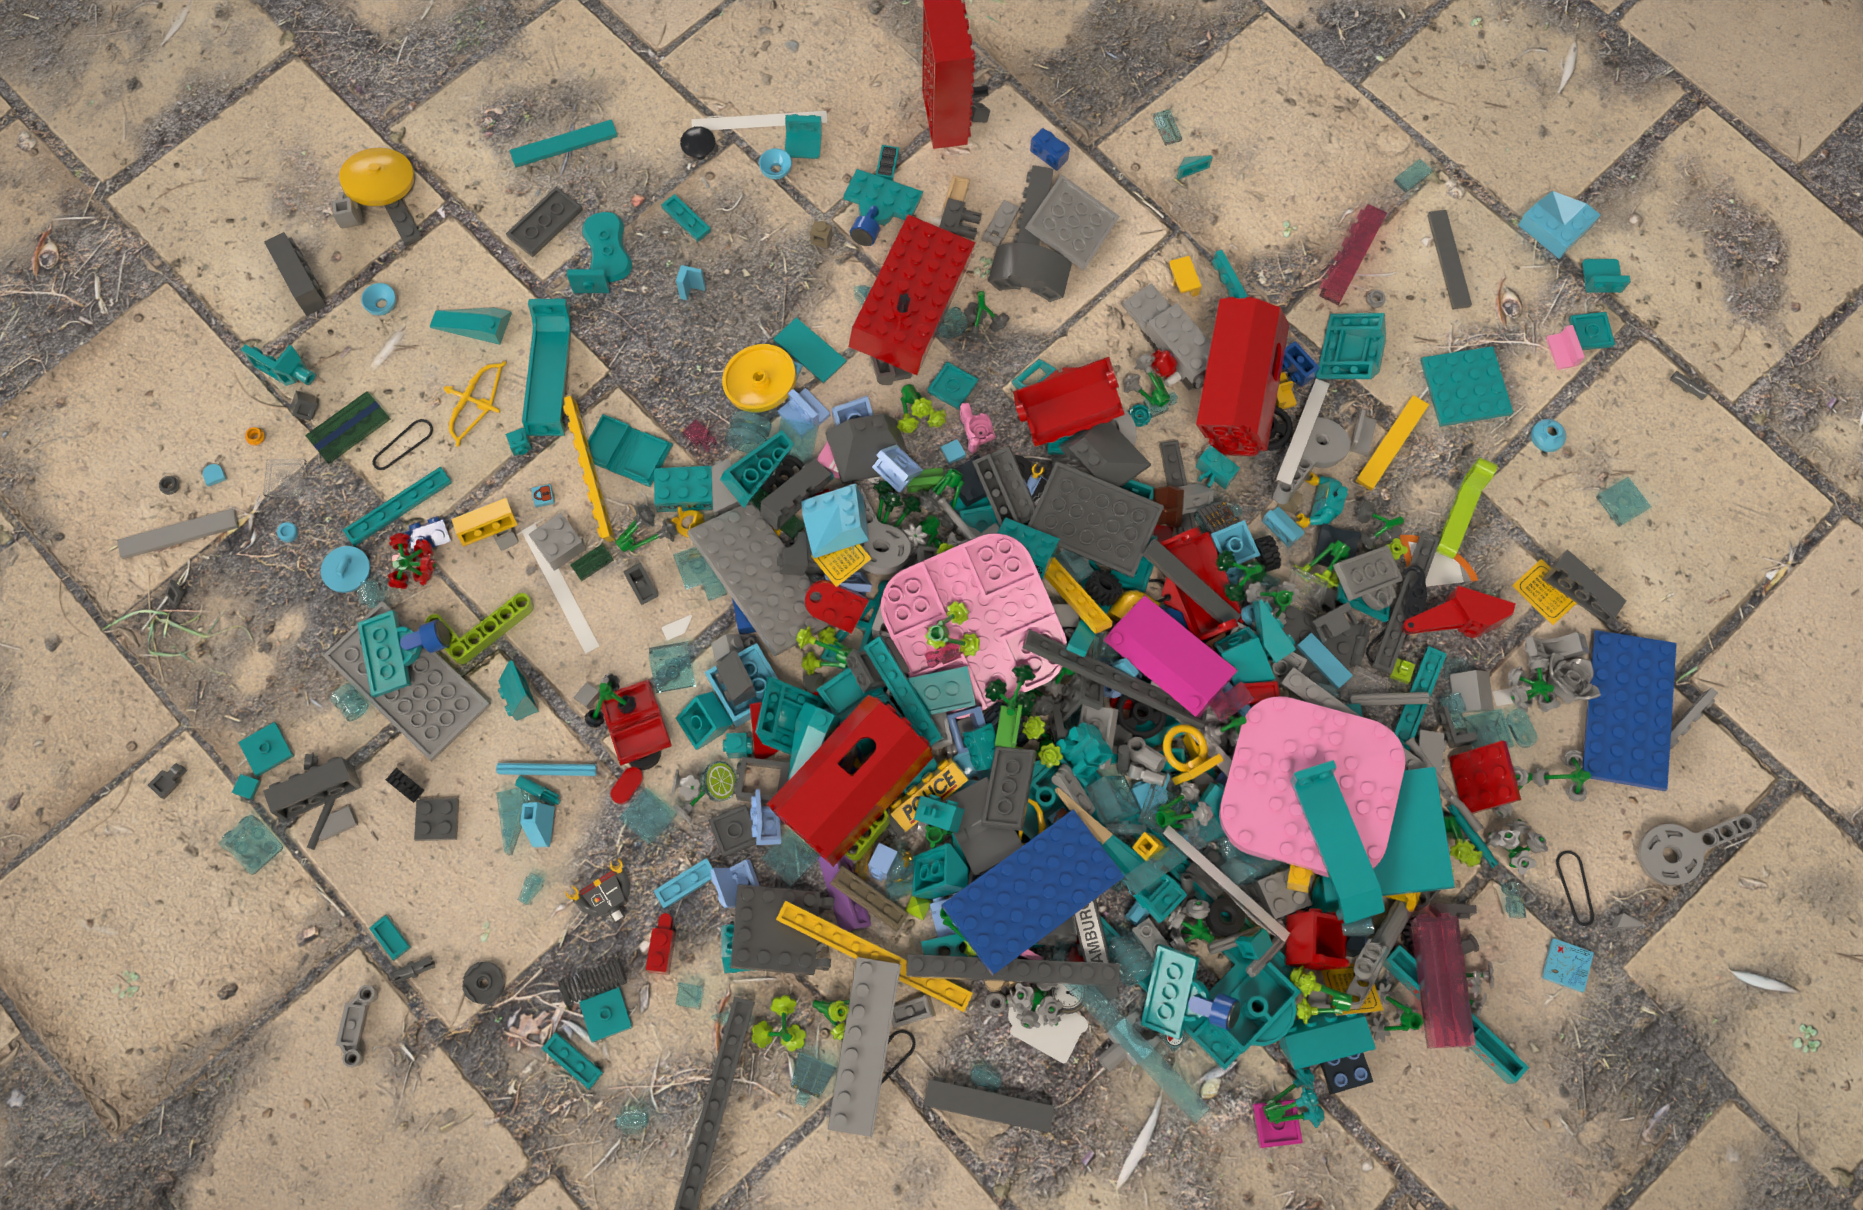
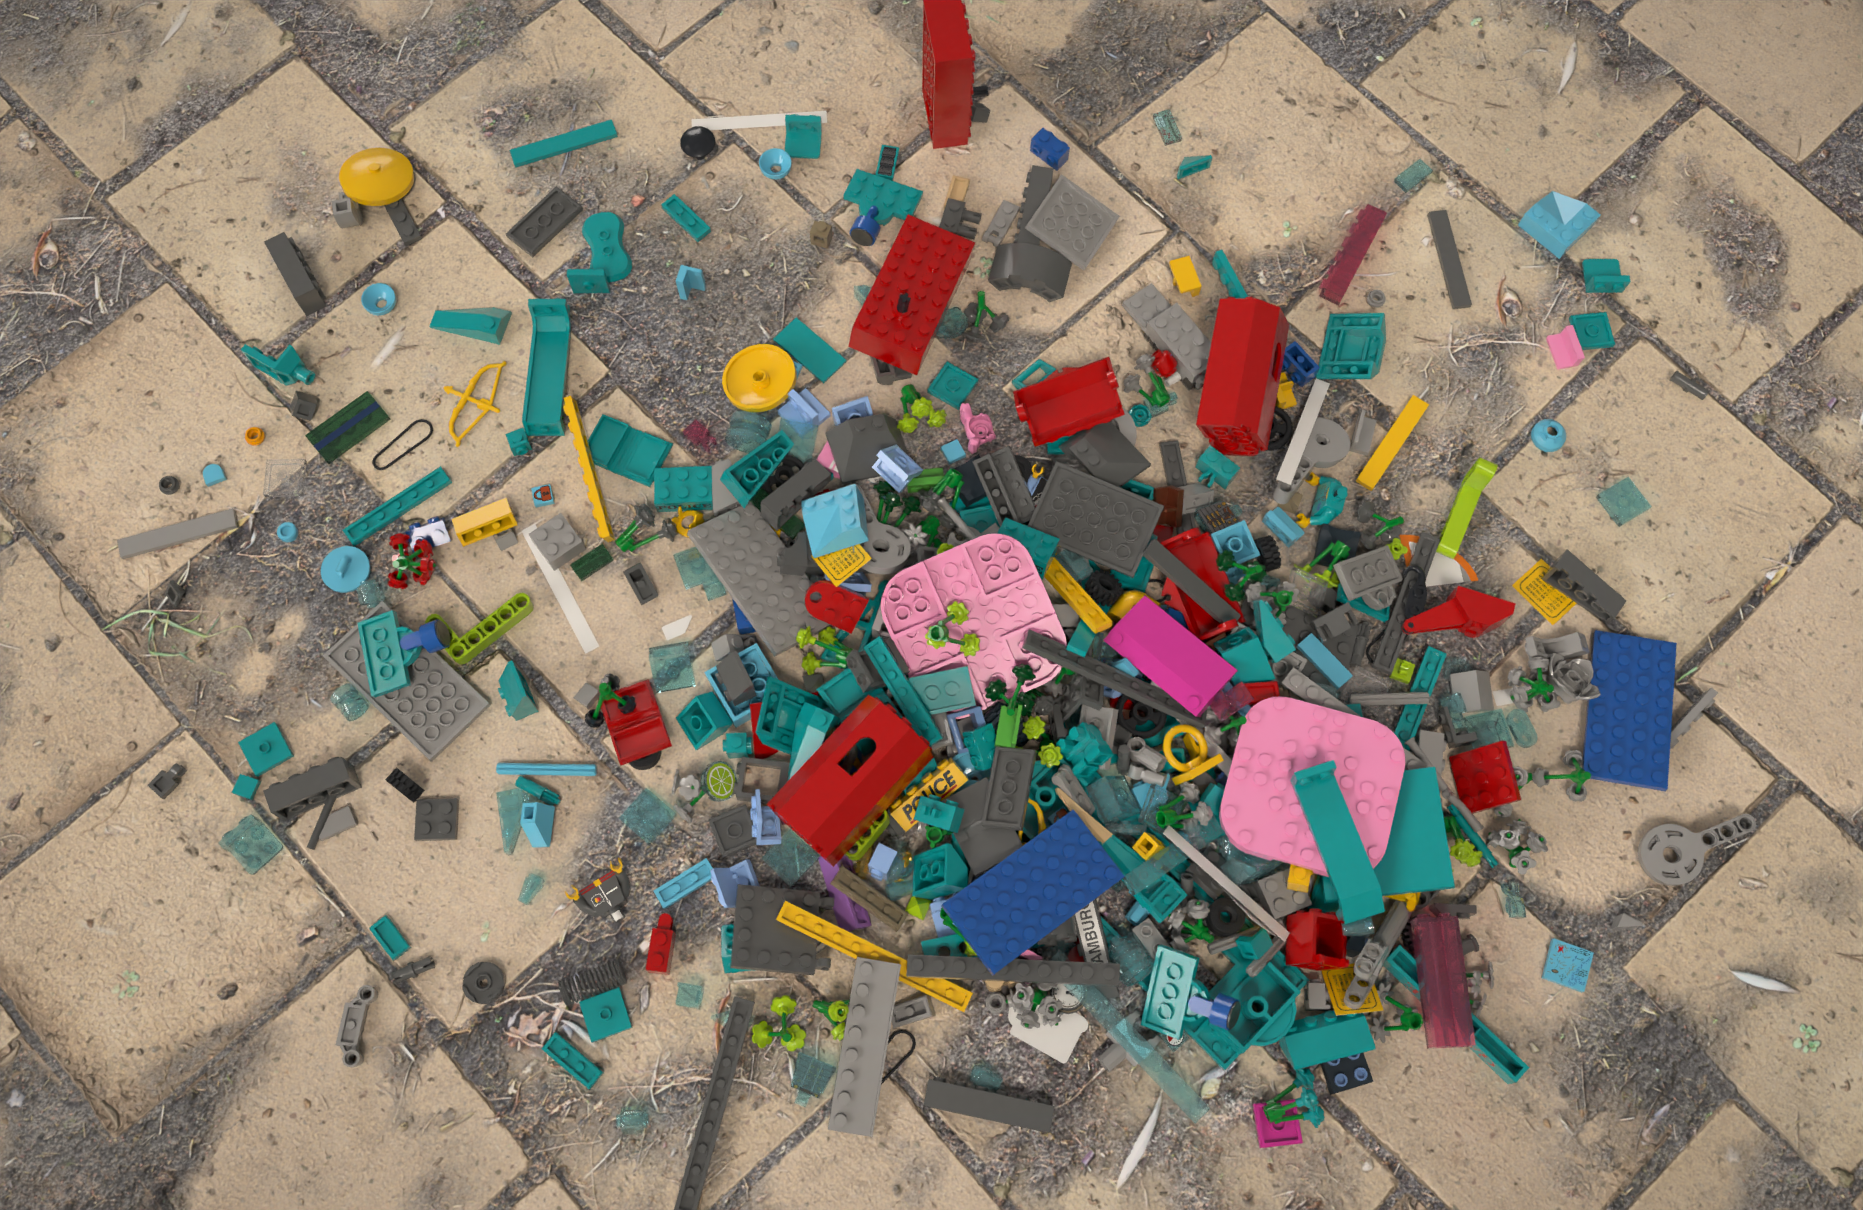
dark grey plate [304,752,318,770] -> none
red tile [610,767,643,805] -> none
clear pink plate [924,642,962,668] -> none
medium azure tile [1241,605,1255,625] -> none
lime plant [1289,965,1352,1024] -> none
teal plate [1420,346,1513,427] -> none
black piece [1556,851,1594,926] -> none

